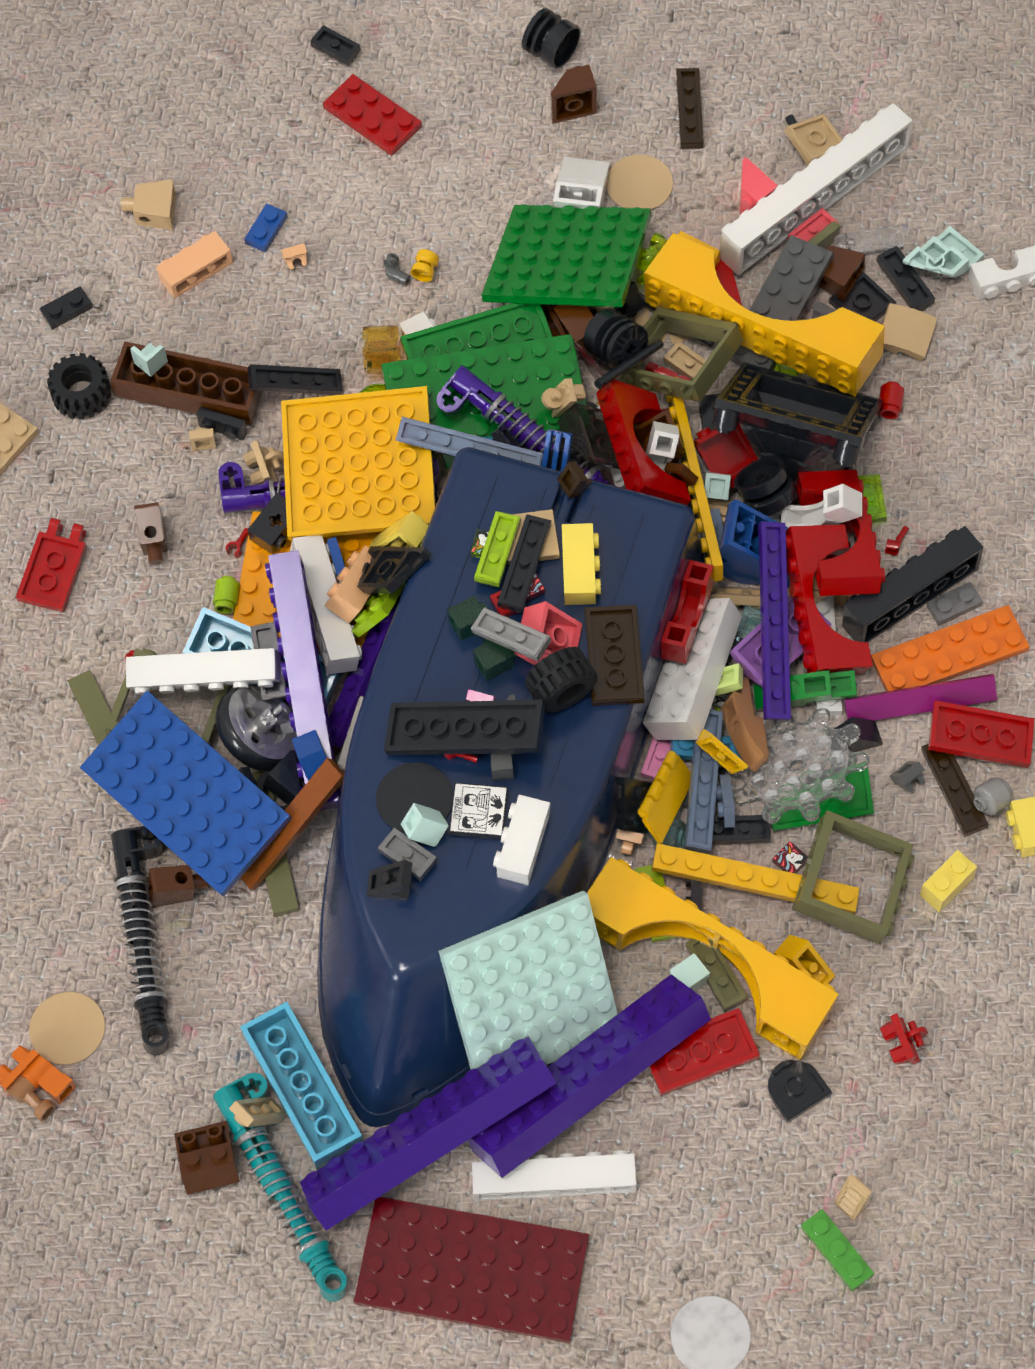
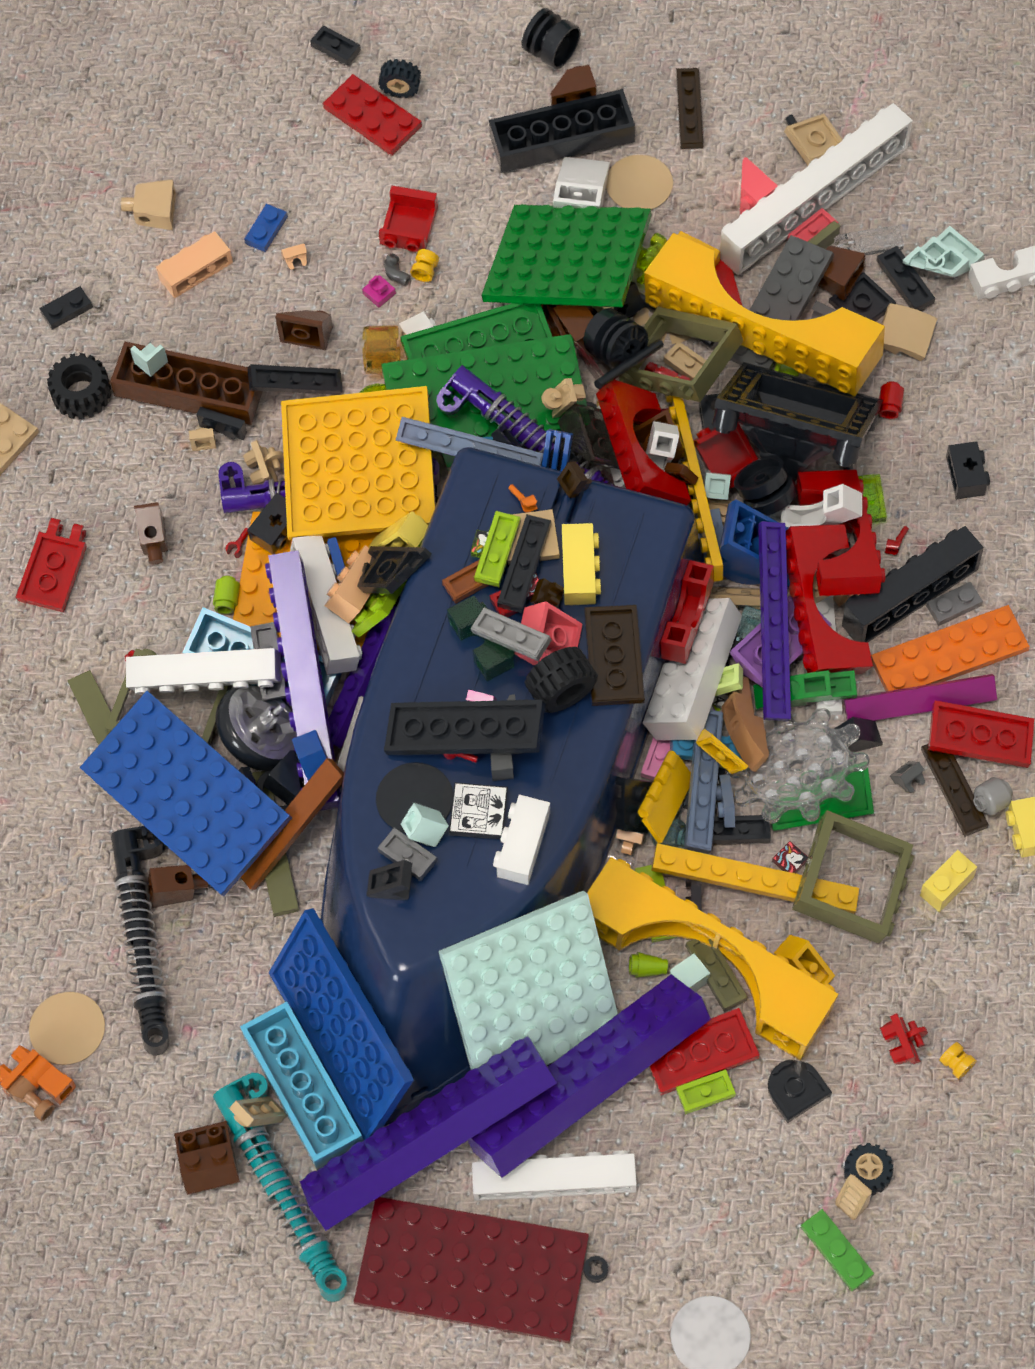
none -> blue plate [268,908,414,1140]
none -> reddish brown slope [275,310,333,350]
none -> dark pink tile [362,275,396,308]
none -> black wheel [378,59,421,98]
none -> red panel [379,185,438,252]
none -> dark orange tile [442,560,489,604]
none -> black brick [489,89,635,173]
none -> orange hand [508,484,538,513]
none -> dark brown tile [530,578,564,608]
none -> black bush [584,1256,608,1283]
none -> lime cone [629,952,668,978]
none -> lime plate [676,1070,736,1114]
none -> black wheel [844,1143,894,1195]
none -> yellow wheel [939,1042,977,1079]
none -> black brick [946,441,990,499]

